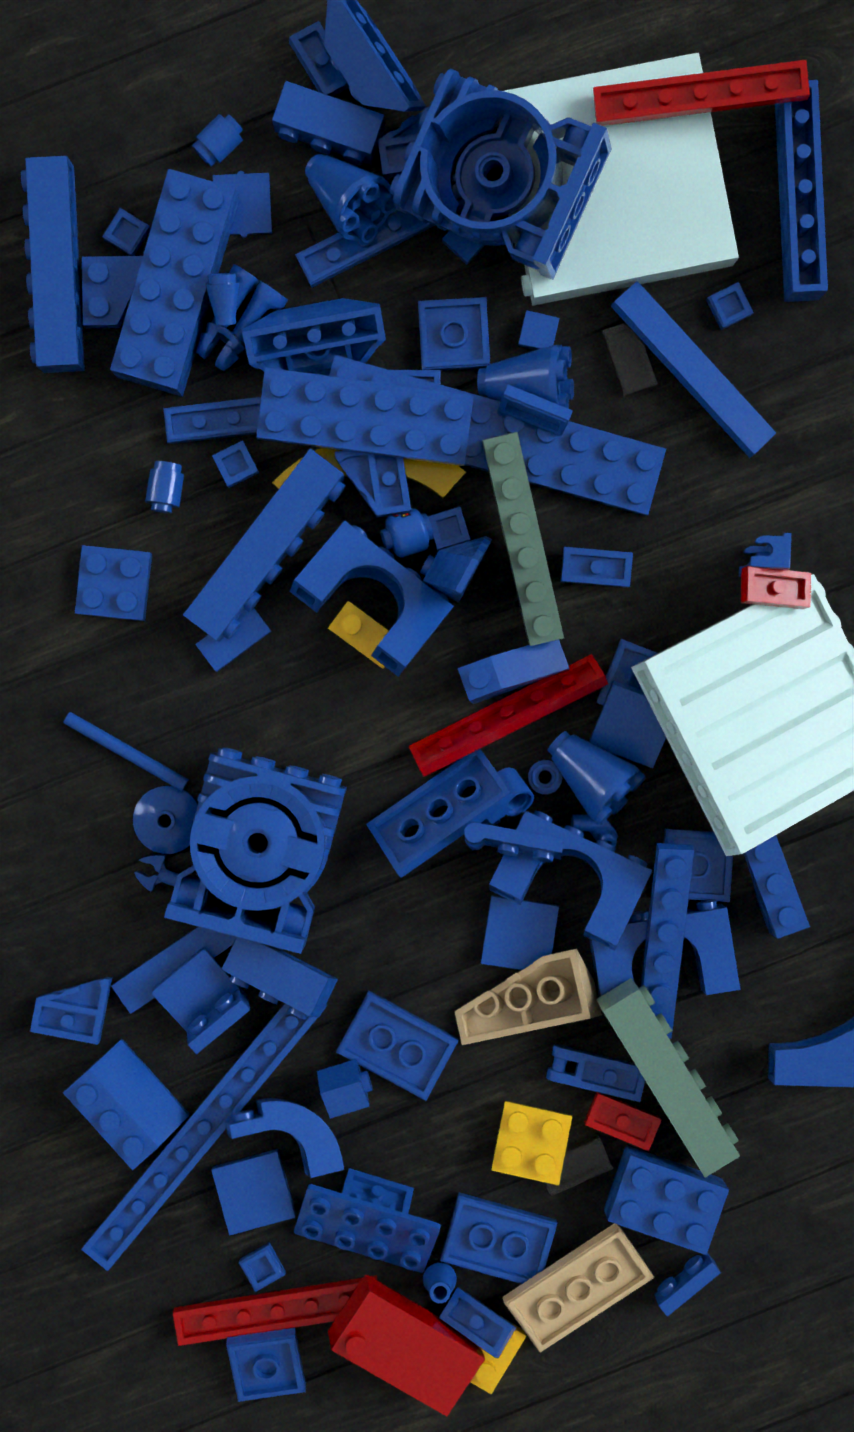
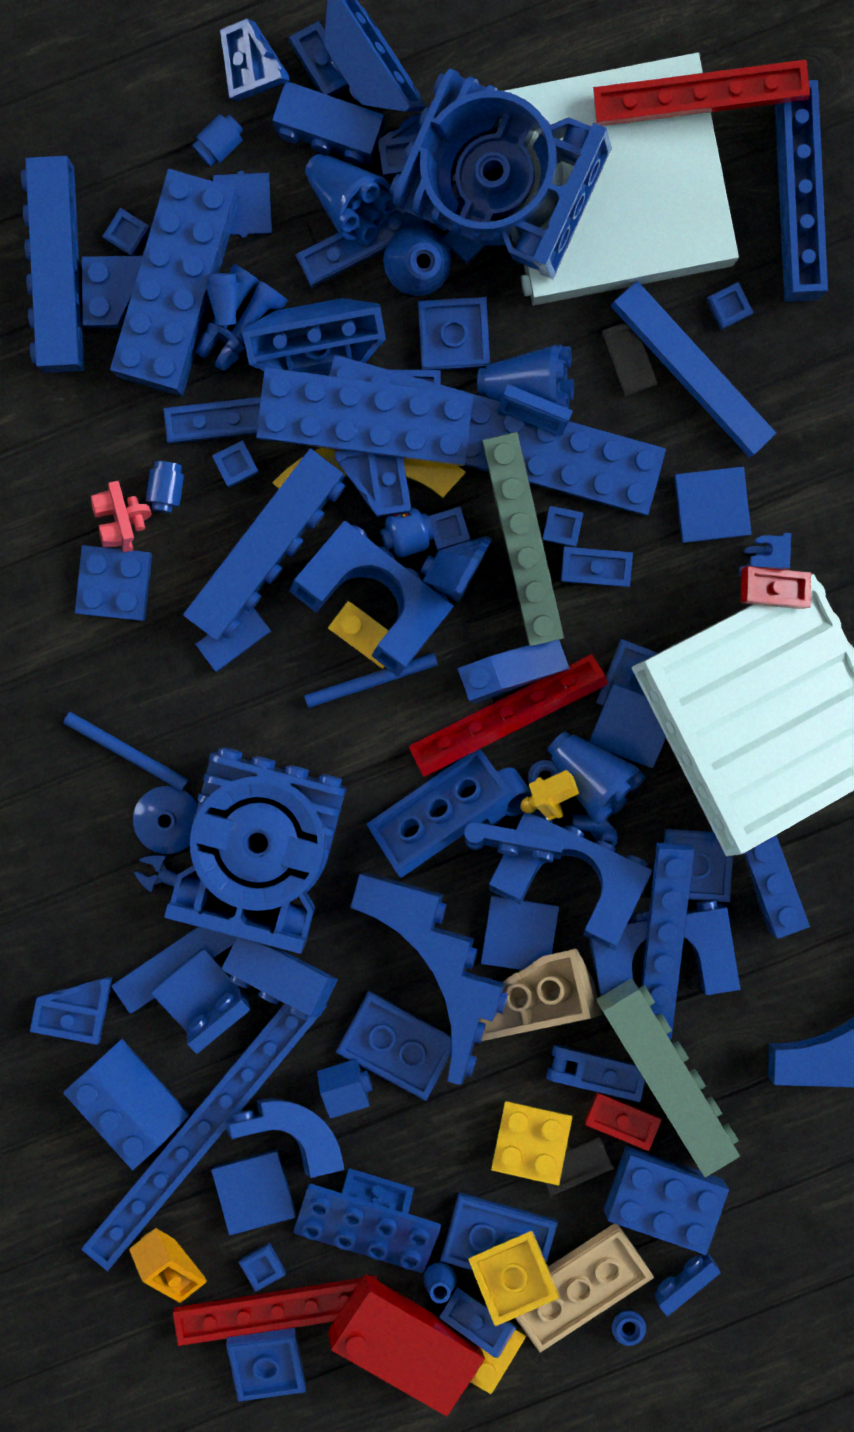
blue tile [518,310,560,350] -> none
none -> coral hips [91,481,152,553]
none -> light orange slope [129,1228,207,1303]
none -> blue wing [220,19,290,101]
none -> blue bar [304,653,438,708]
none -> blue arch [351,872,508,1085]
none -> blue cone [383,225,452,296]
none -> yellow plate [468,1231,560,1326]
none -> yellow piece [520,770,579,821]
none -> blue plate [542,506,583,548]
none -> blue plate [611,1310,646,1346]
none -> blue tile [674,467,752,544]

